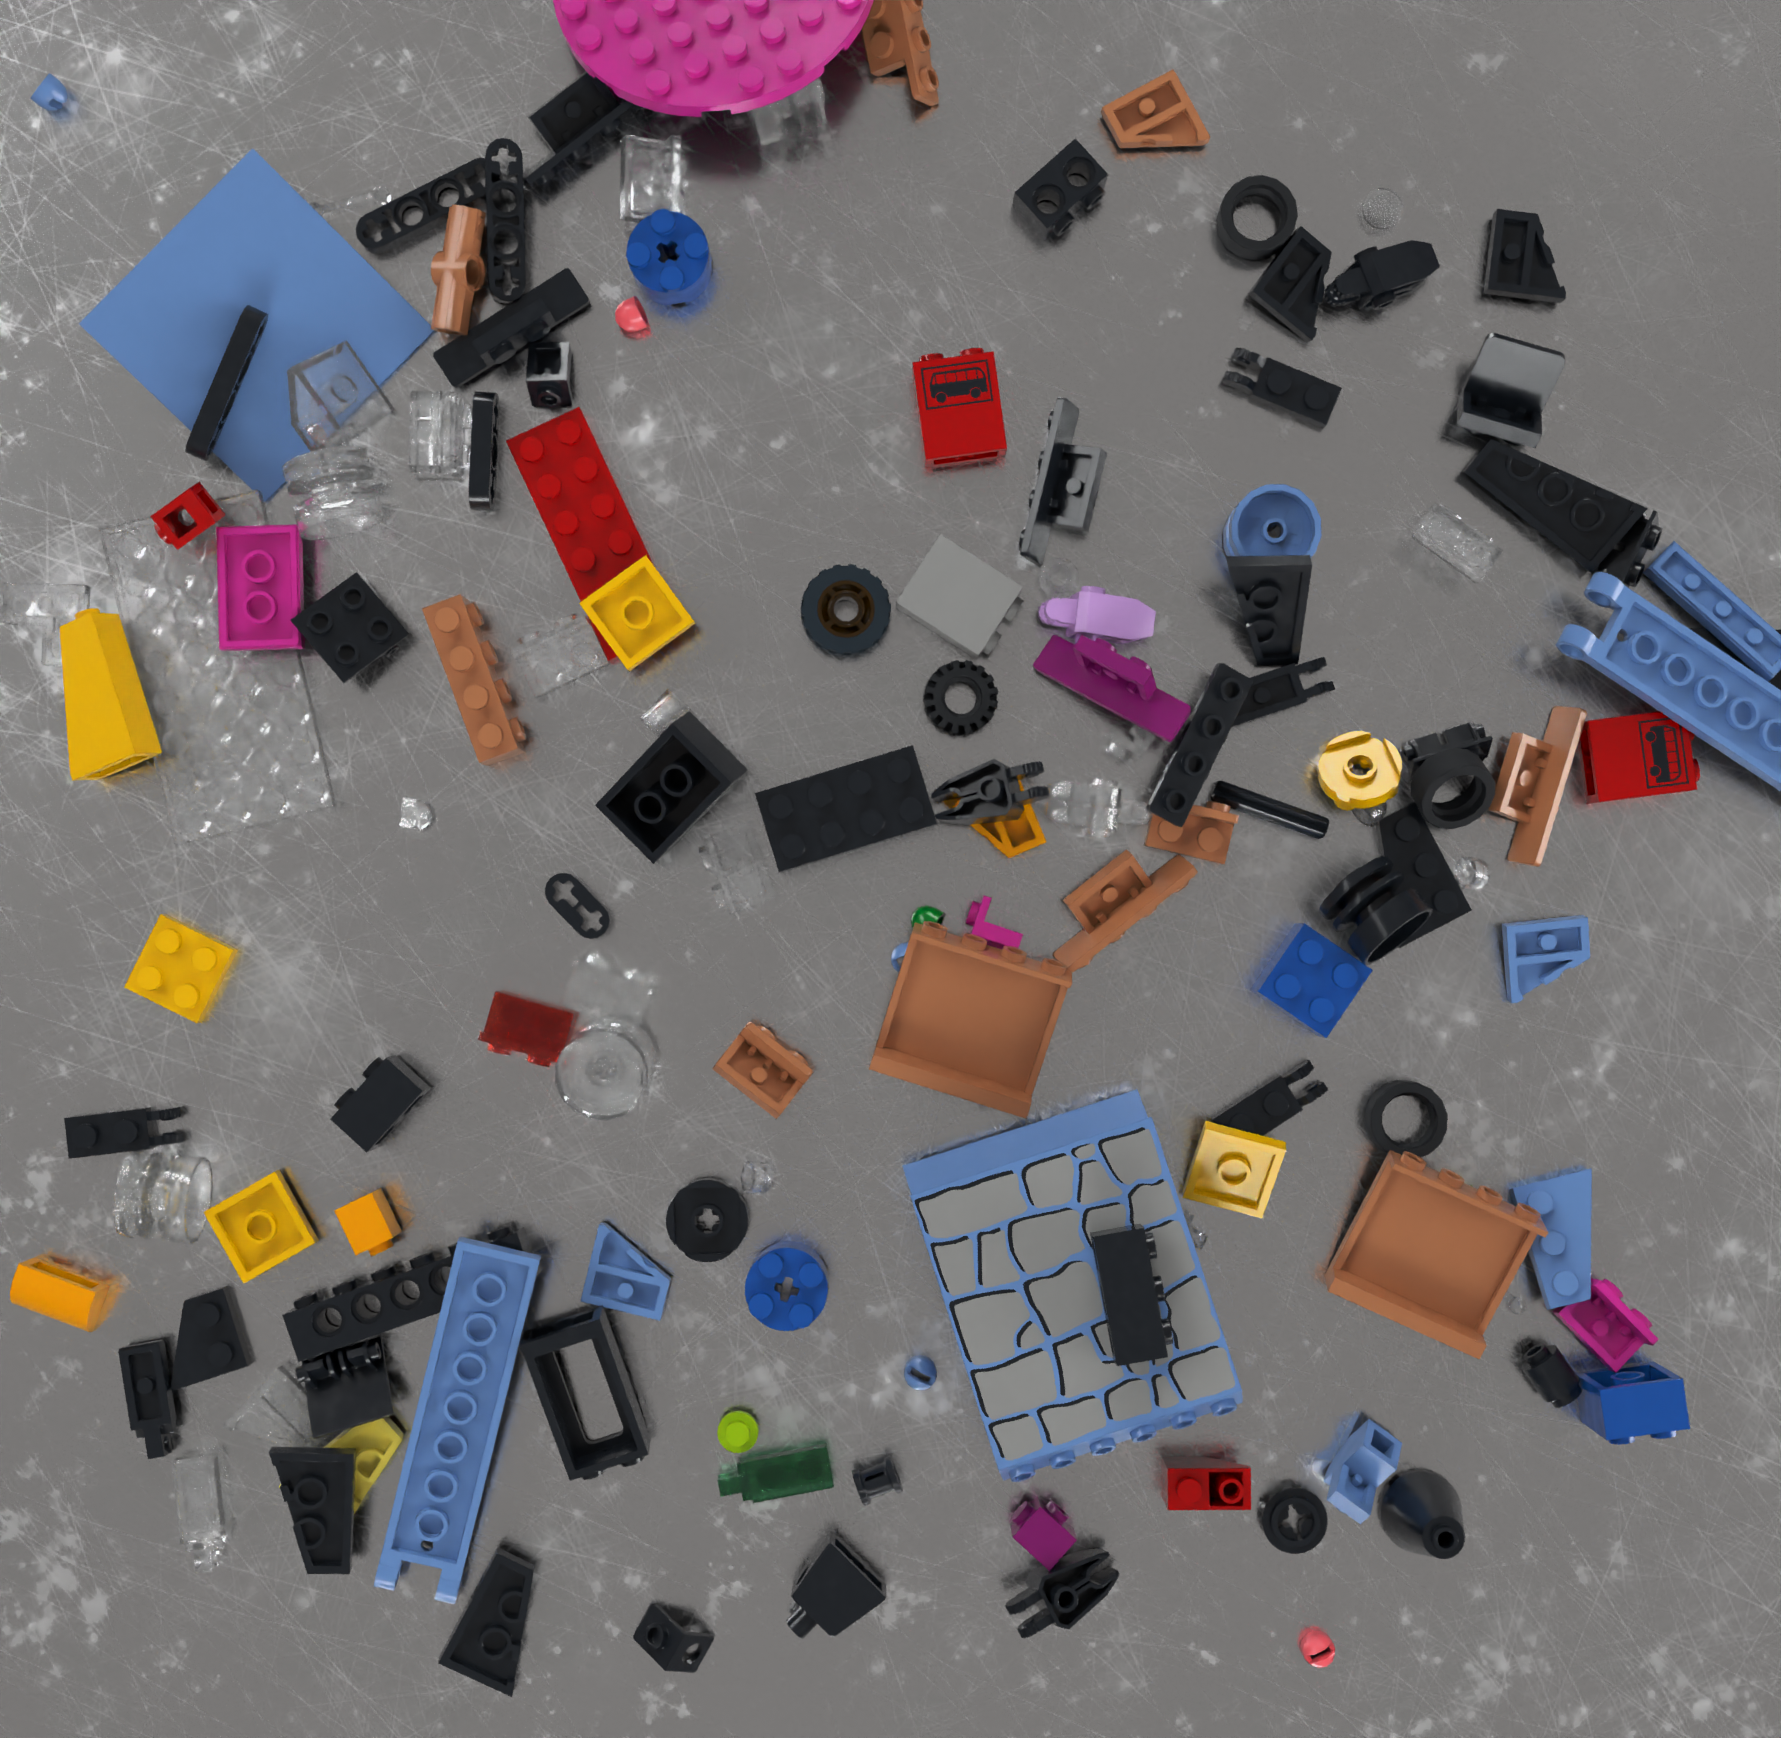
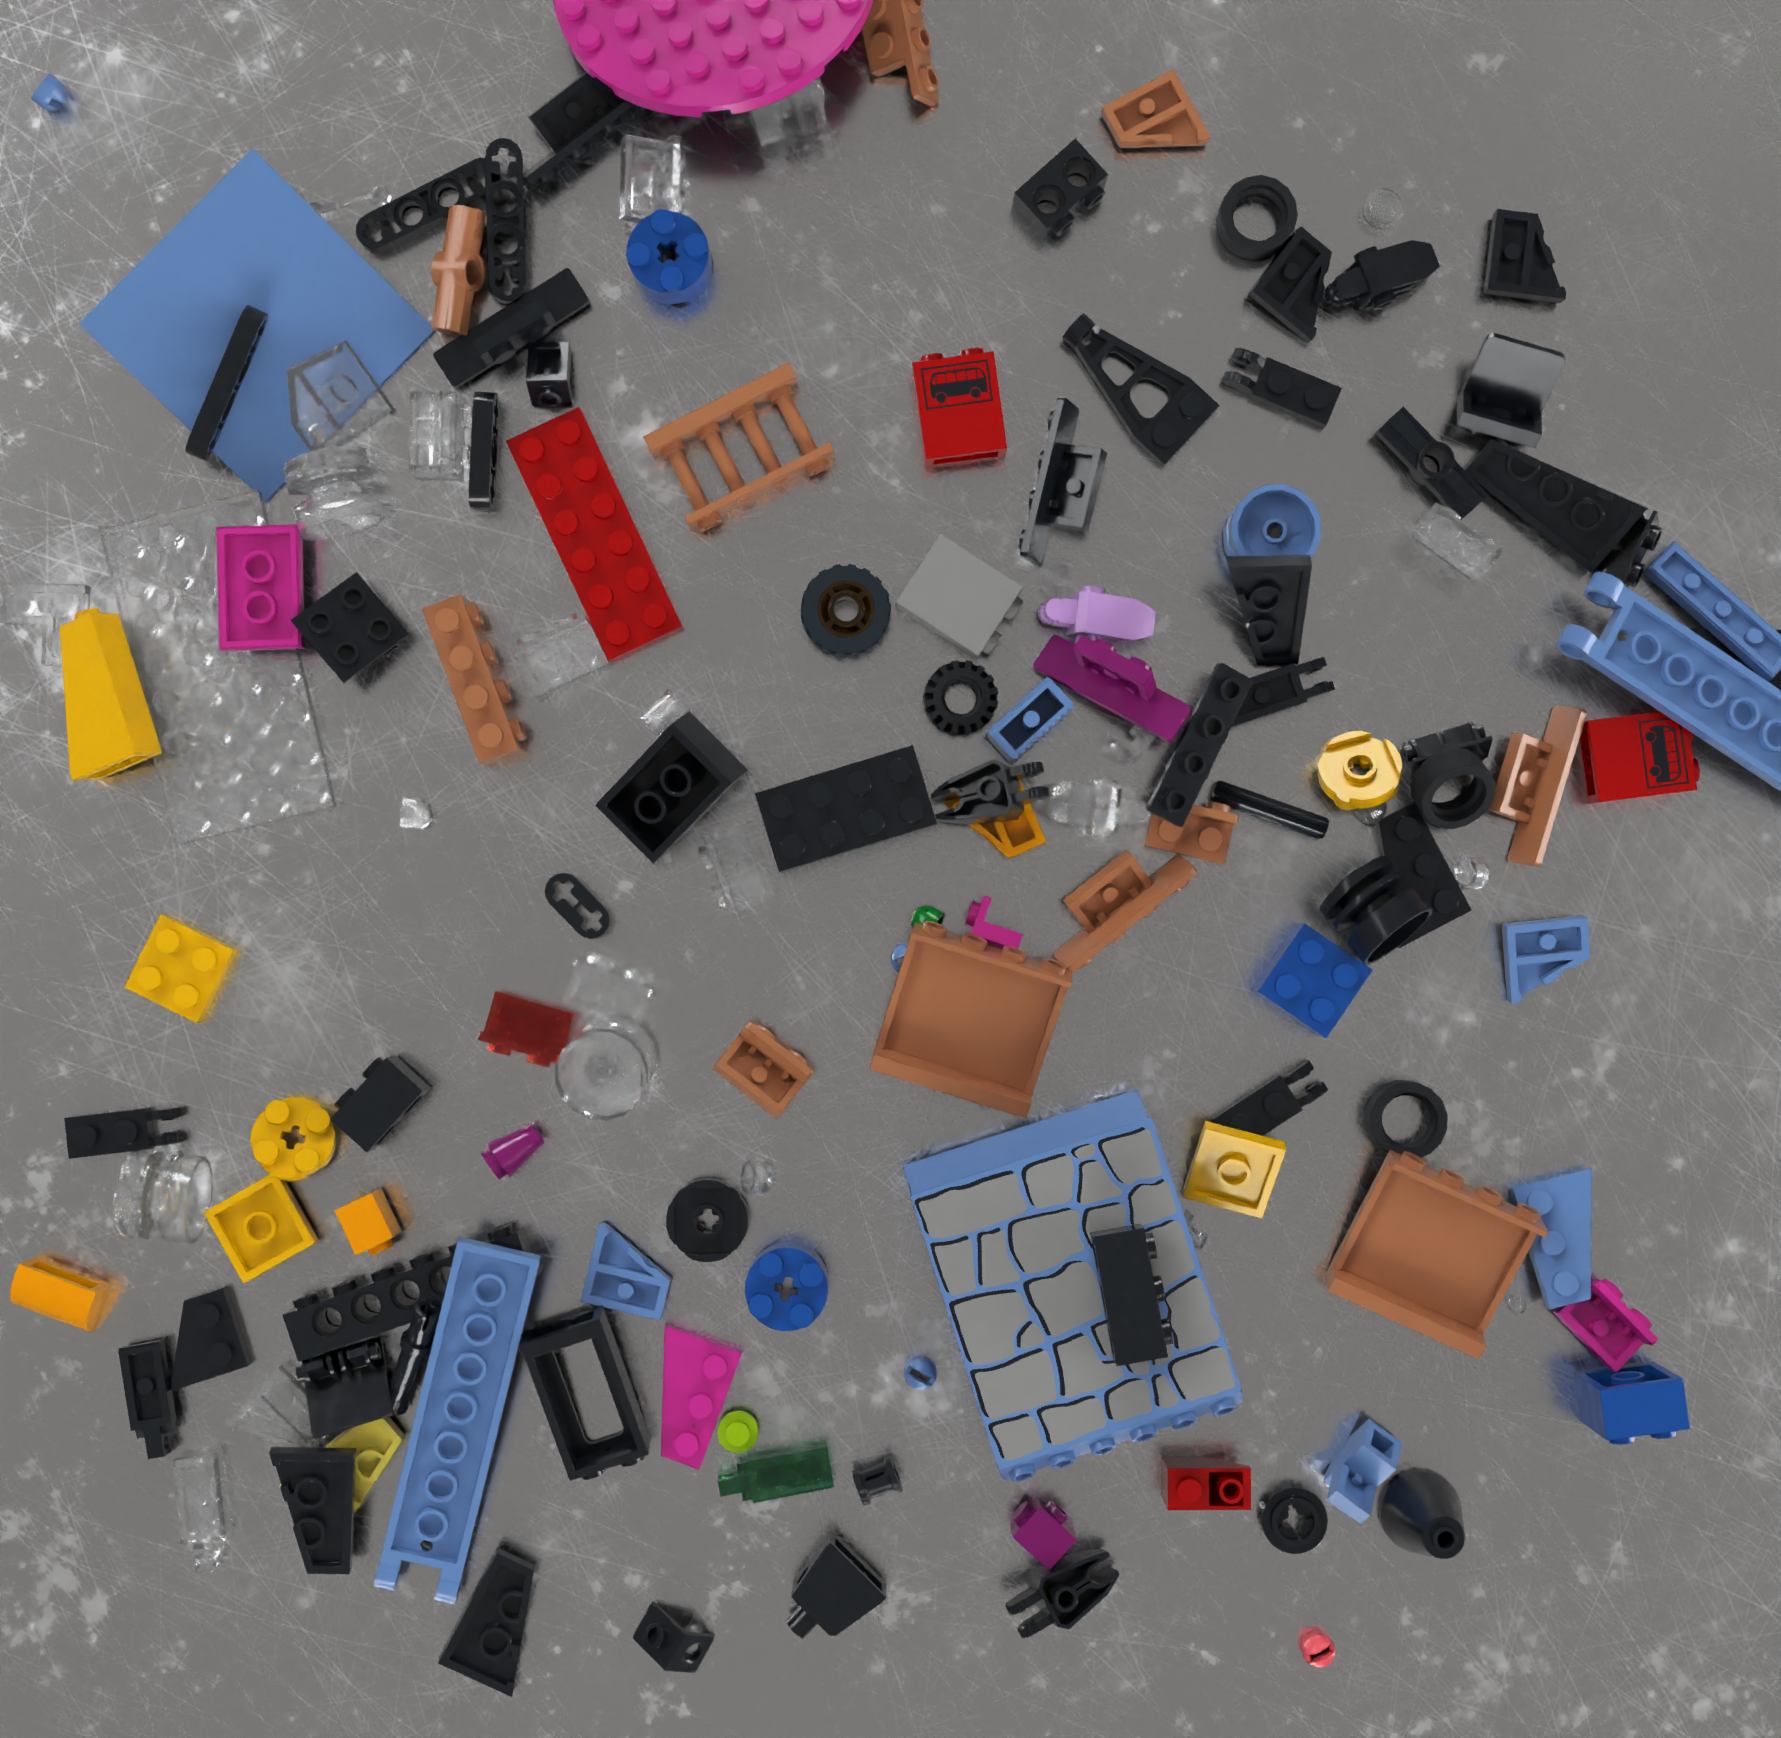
red brick [150,481,226,550] -> none
yellow plate [579,555,696,672] -> none
coral hinge [615,296,649,332] -> none
black brick [1521,1343,1582,1408] -> none
none -> yellow plate [250,1097,337,1181]
none -> black pin [389,1301,441,1415]
none -> magenta cone [481,1123,545,1180]
none -> nougat fence [643,362,835,532]
none -> dark pink wing [661,1323,742,1470]
none -> medium blue brick [985,677,1073,763]
none -> black plate [1062,313,1220,468]
none -> black piece [1376,406,1488,521]

